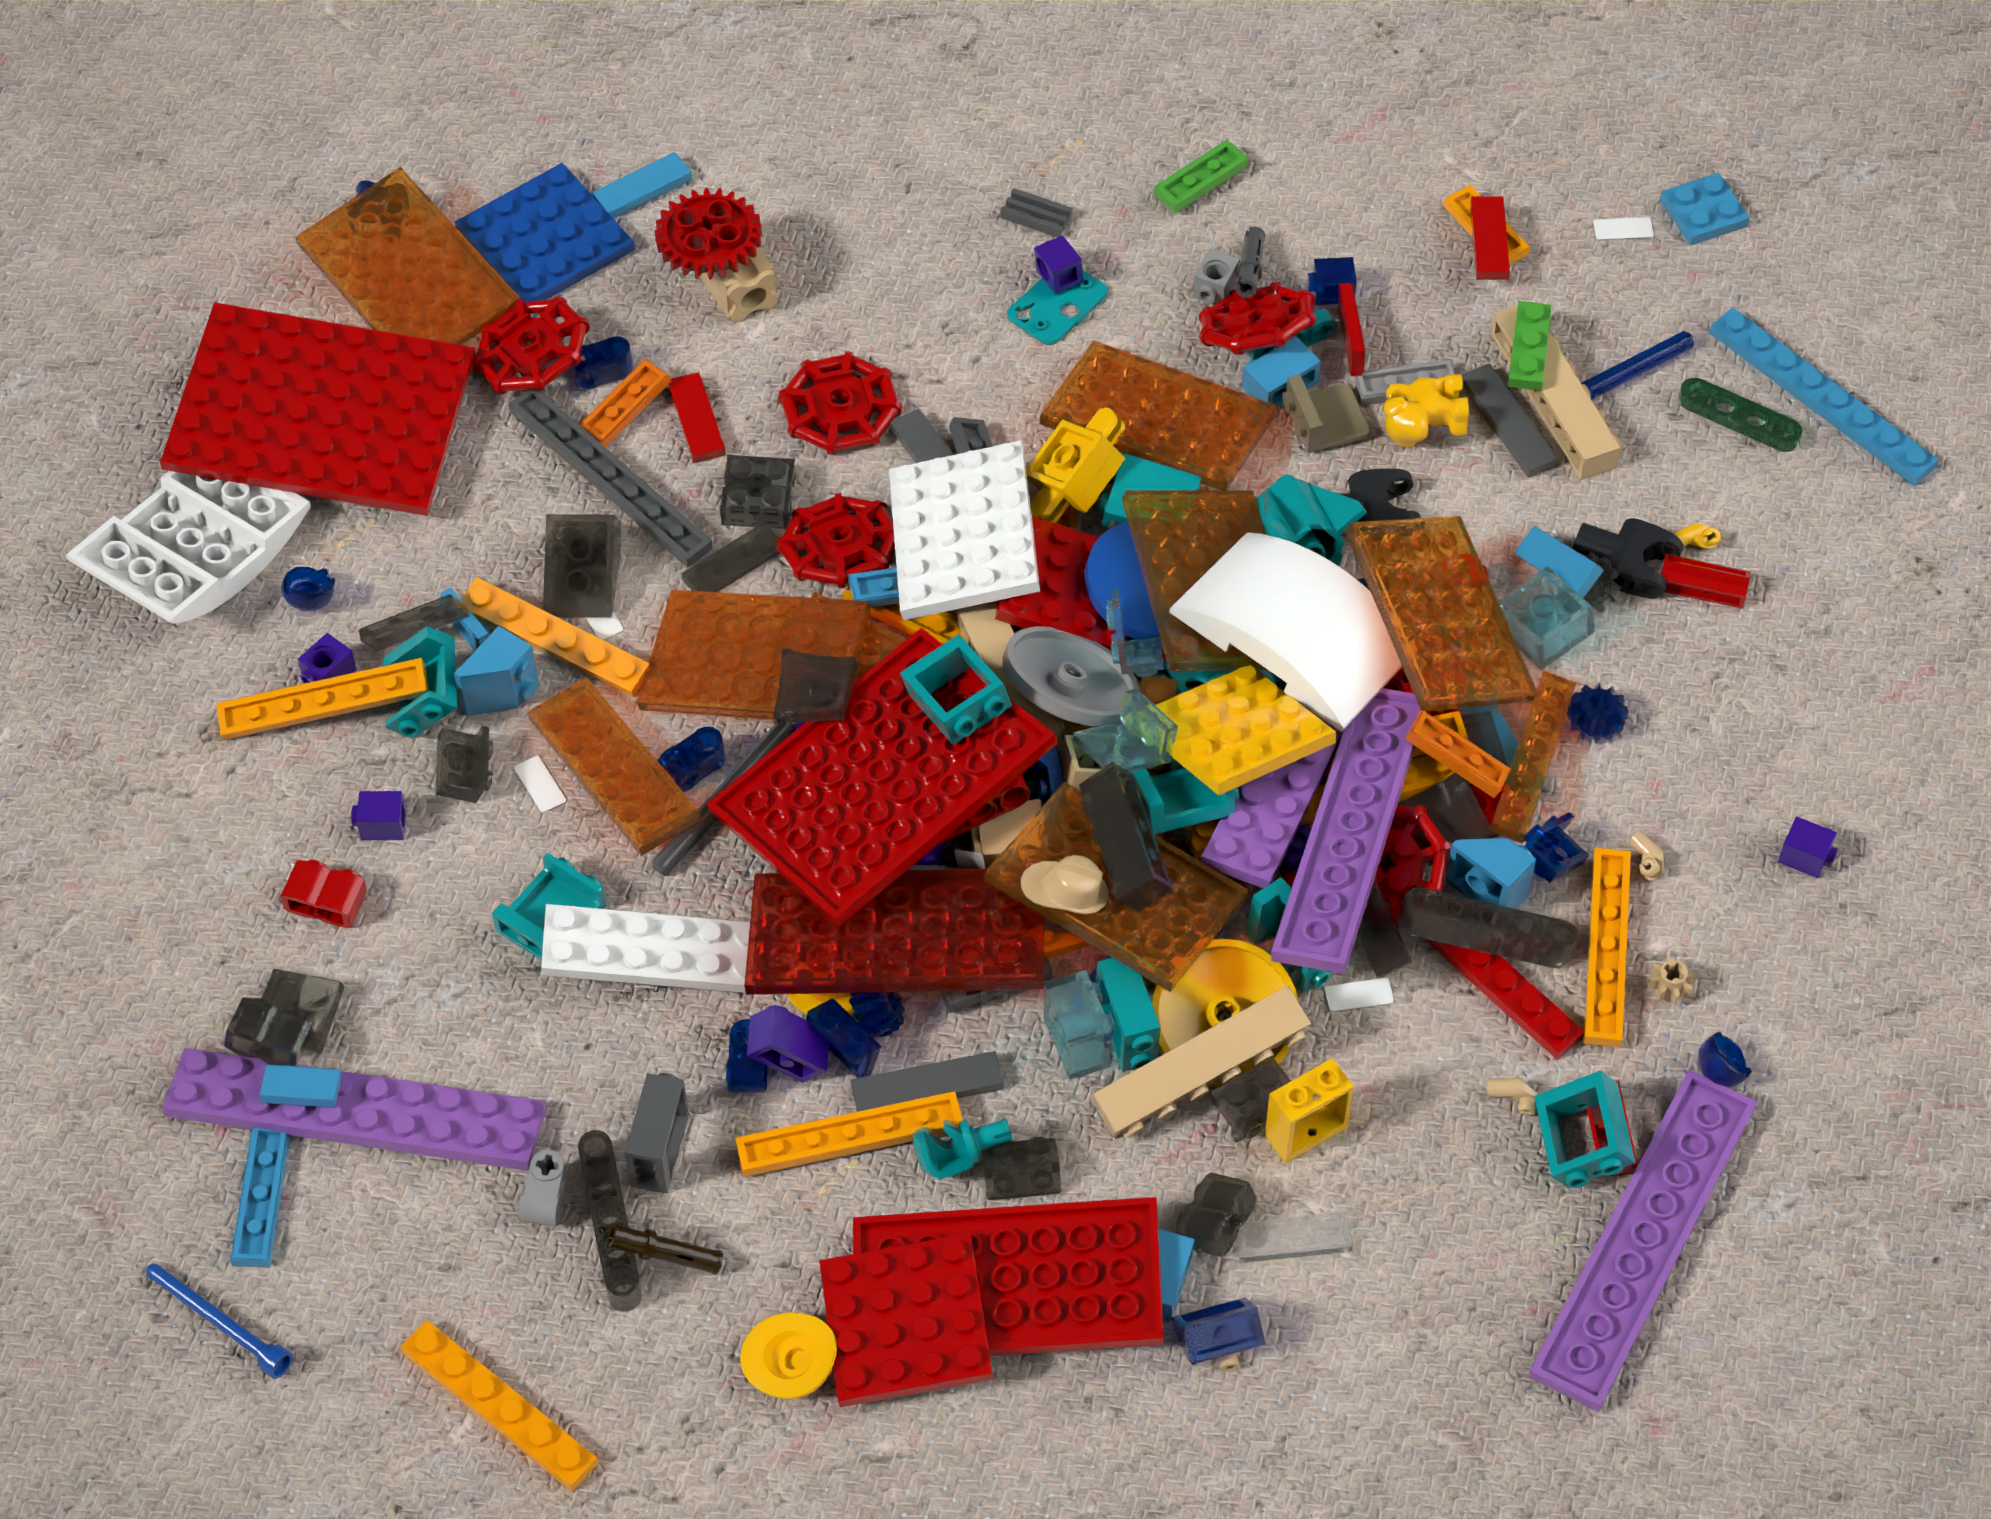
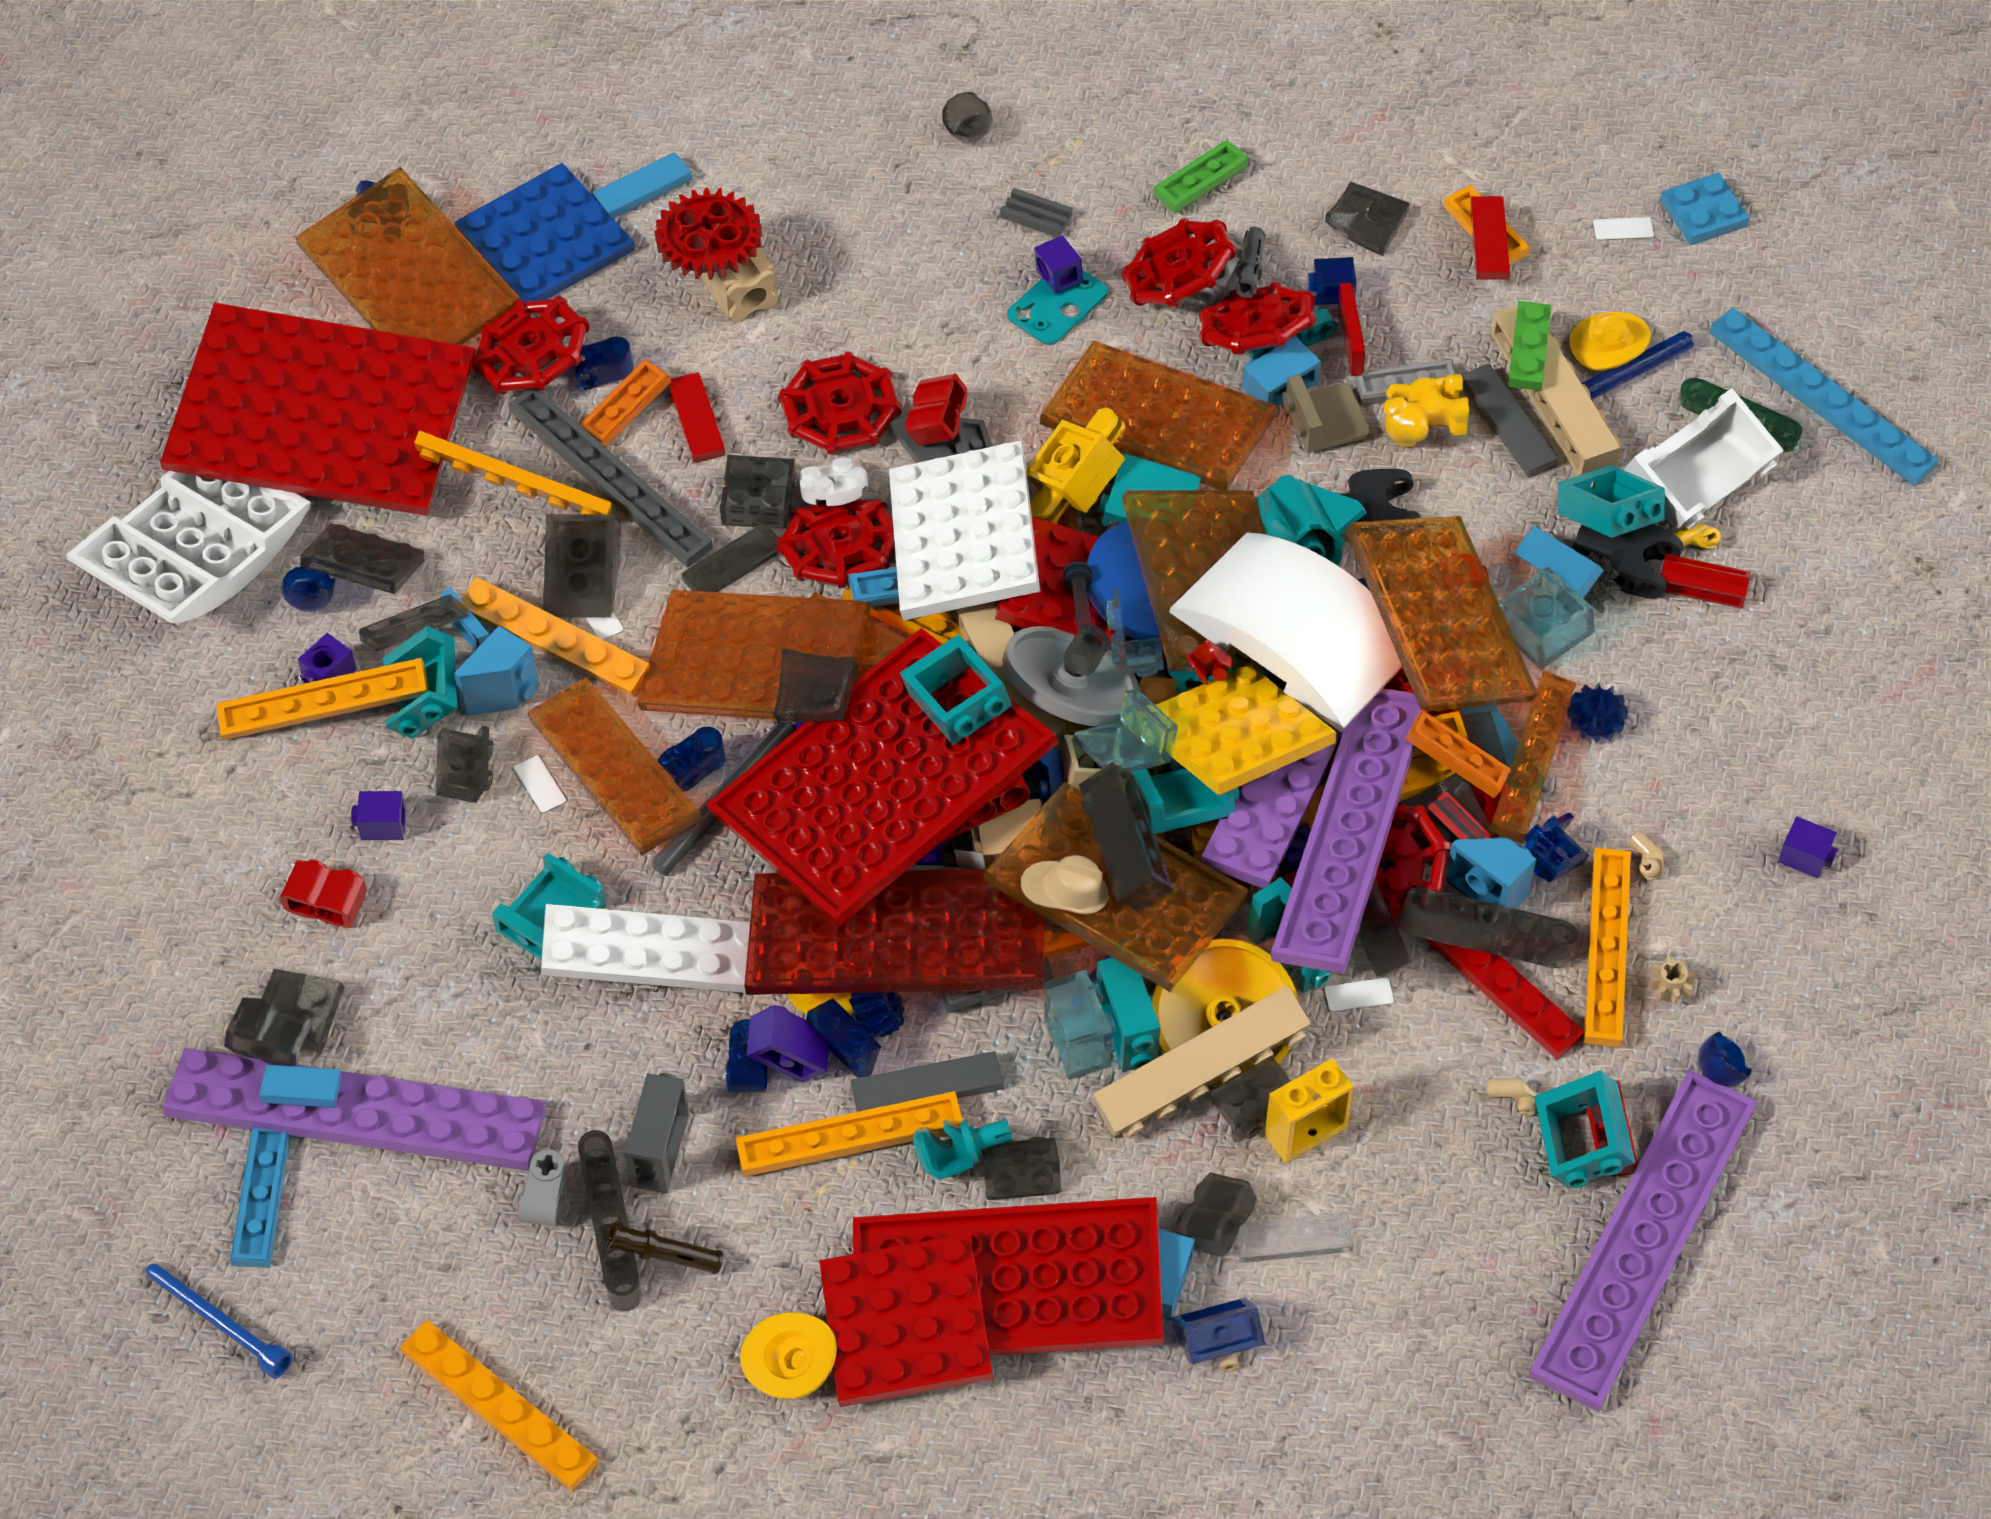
none -> clear smoke plate [300,523,424,595]
none -> light orange plate [414,431,613,523]
none -> white plate [800,457,869,506]
none -> red brick [905,373,967,446]
none -> clear smoke hair [942,91,993,143]
none -> clear smoke piece [1063,562,1111,675]
none -> red plate [1121,218,1236,308]
none -> red arm [1187,639,1233,685]
none -> clear smoke plate [1325,181,1410,256]
none -> sticker [1428,791,1491,840]
none -> teal window [1558,465,1665,538]
none -> yellow hat [1570,312,1651,371]
none -> white windscreen [1624,388,1784,530]

